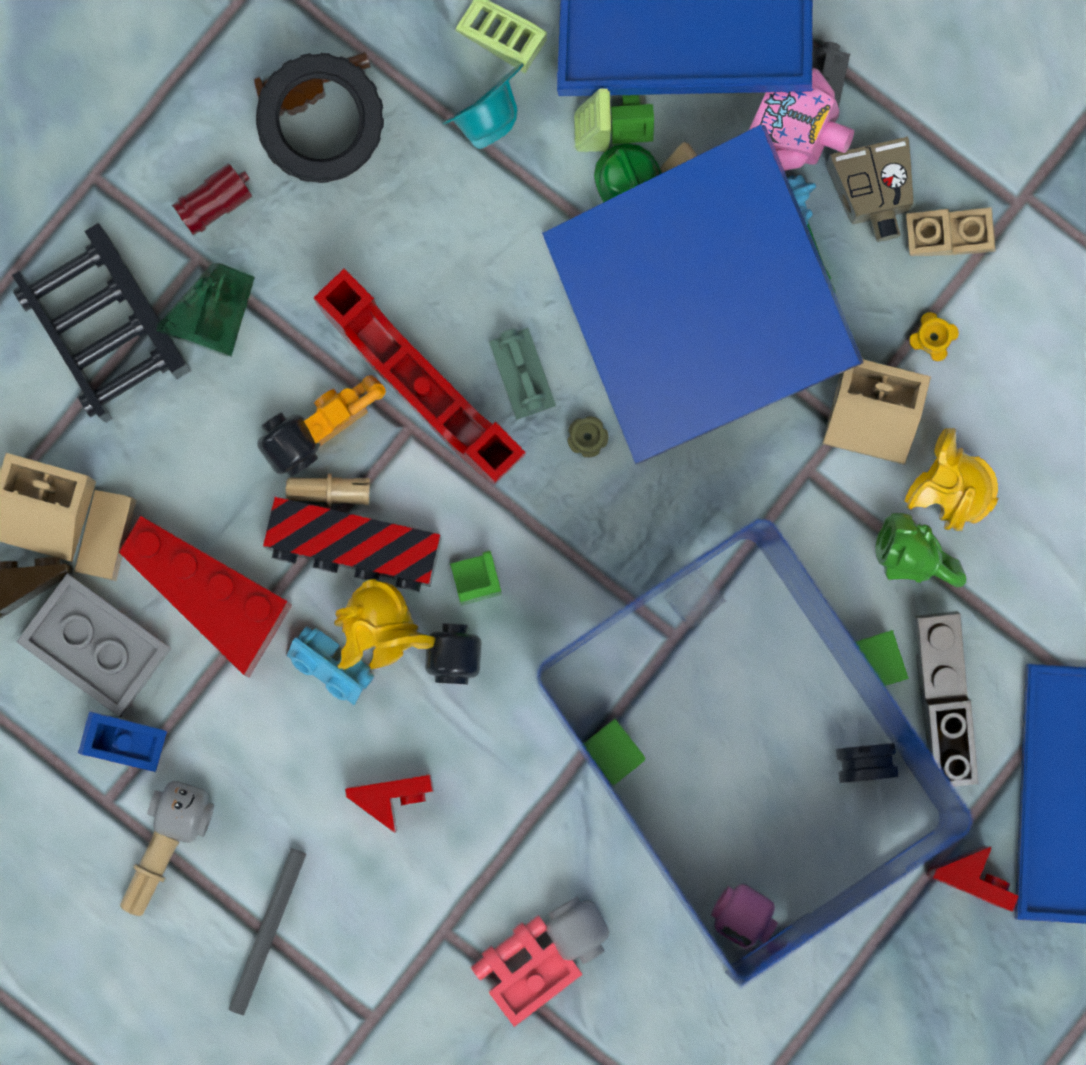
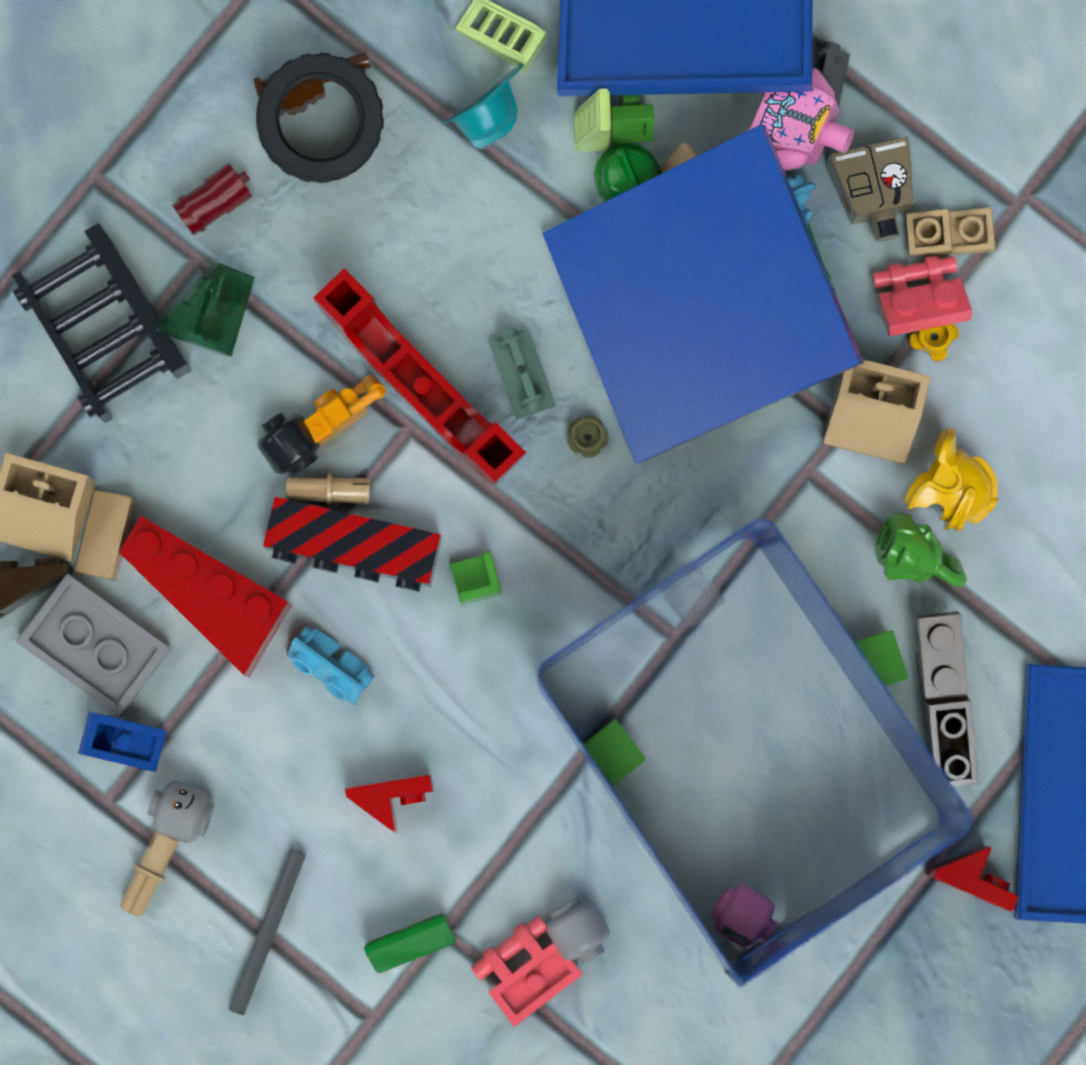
yellow helmet [334,579,435,670] -> none
black head [425,623,482,685] -> none
black wheel [836,743,899,783] -> none
none -> green slope [364,912,455,973]
none -> coral plate [872,255,972,337]

